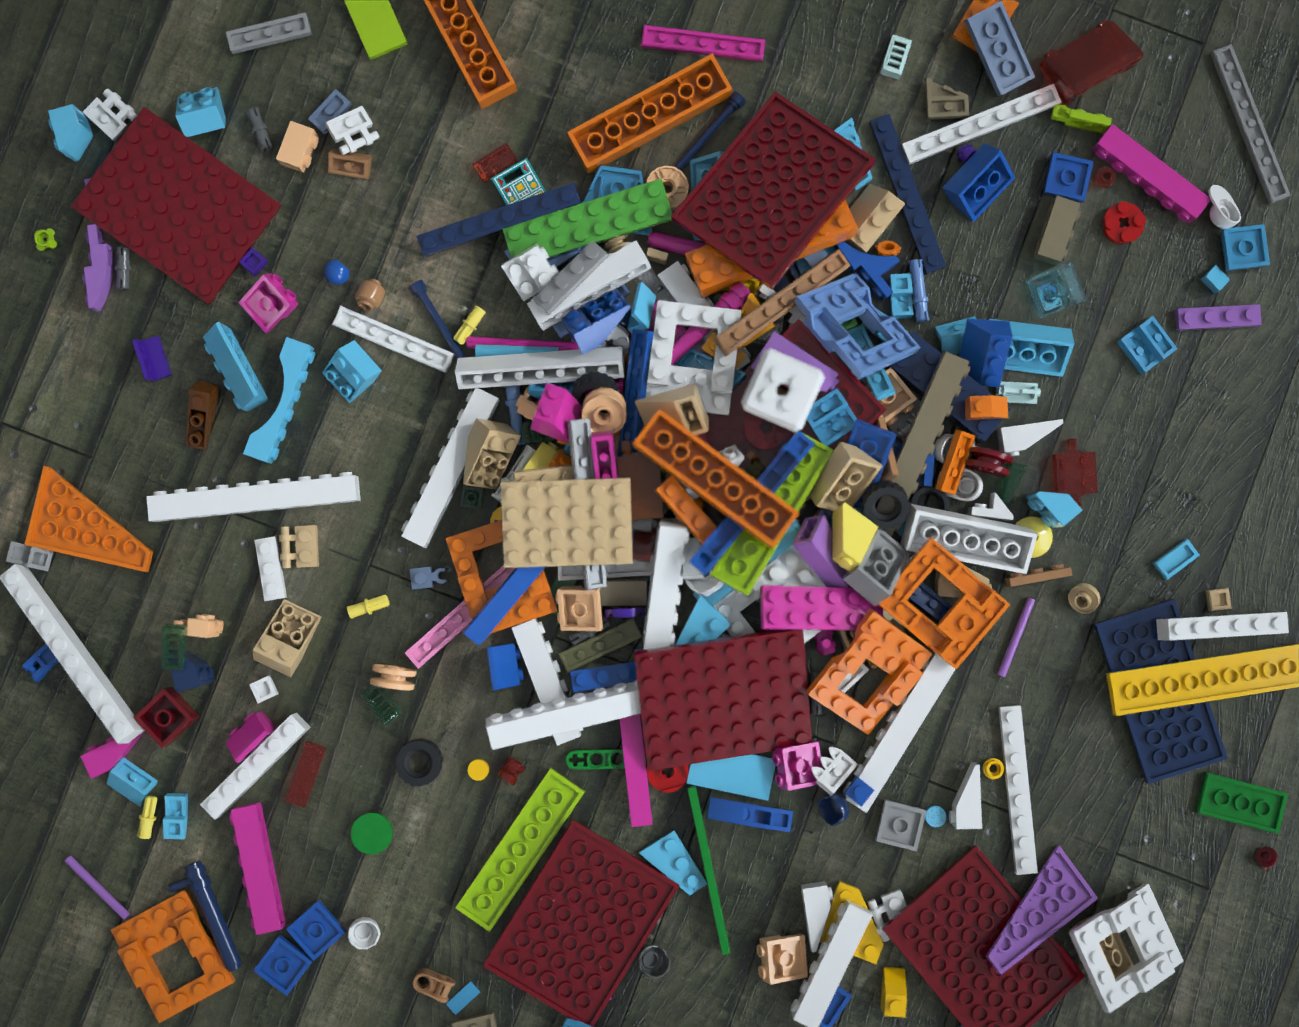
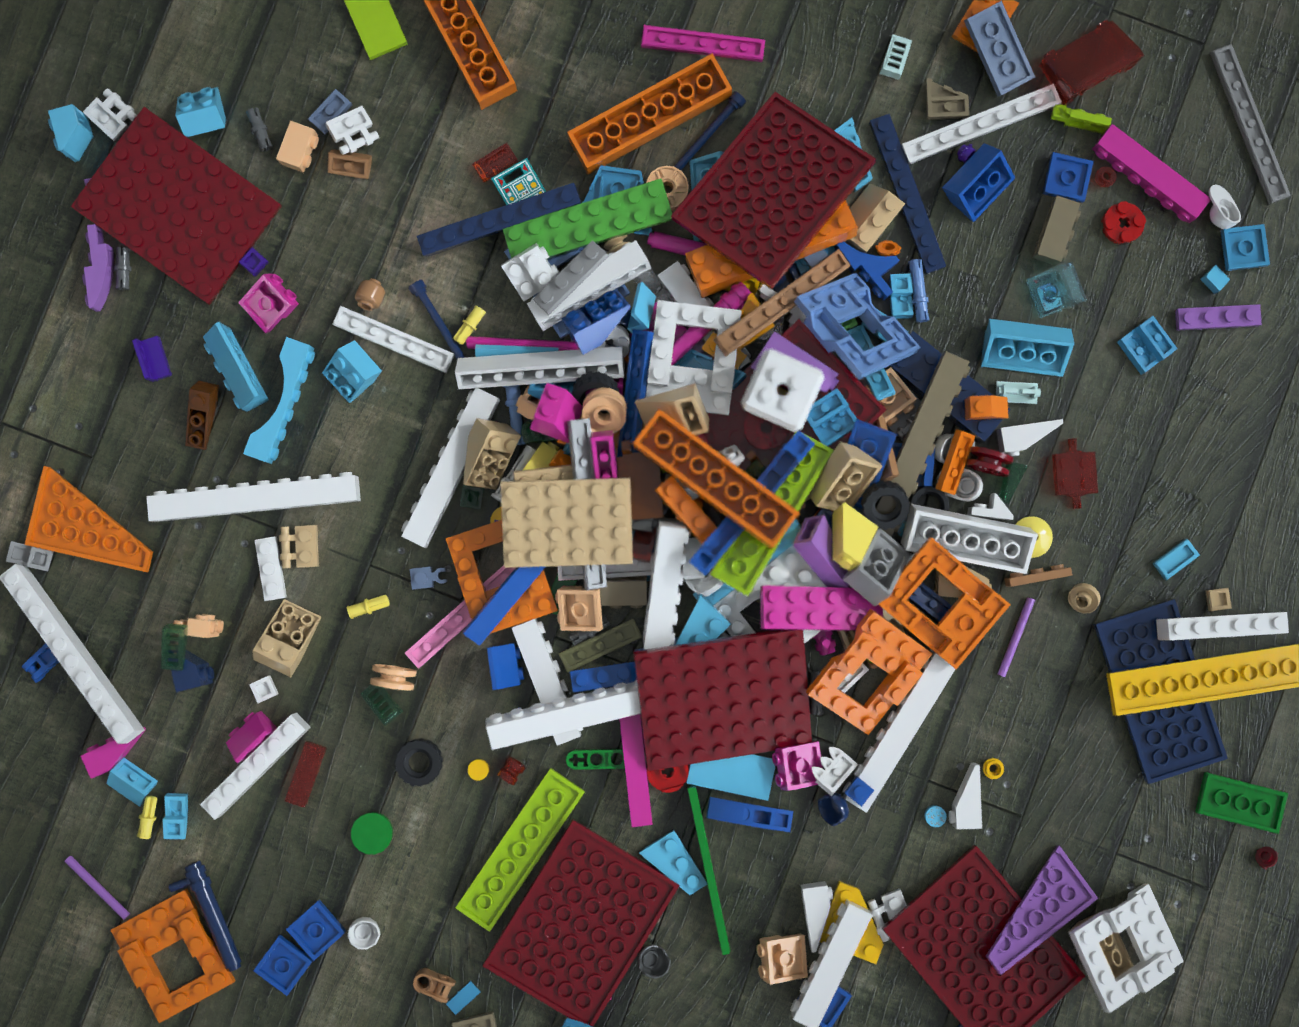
lime plate [34,228,57,251] -> none
dark red brick [133,687,200,748] -> none
light grey plate [226,12,312,54] -> none
dark pink brick [229,802,286,935] -> none
blue piece [324,259,350,285] -> none
dark purple tile [604,608,646,618] -> none
tan tile [647,247,668,265] -> none
light grey plate [875,799,927,851] -> none
yellow slope [880,966,907,1017] -> none
medium azure panel [935,316,976,355] -> none
blue slope [959,319,1013,387] -> none
white plate [998,705,1038,875] -> none
medium azure slope [1025,492,1082,528] -> none

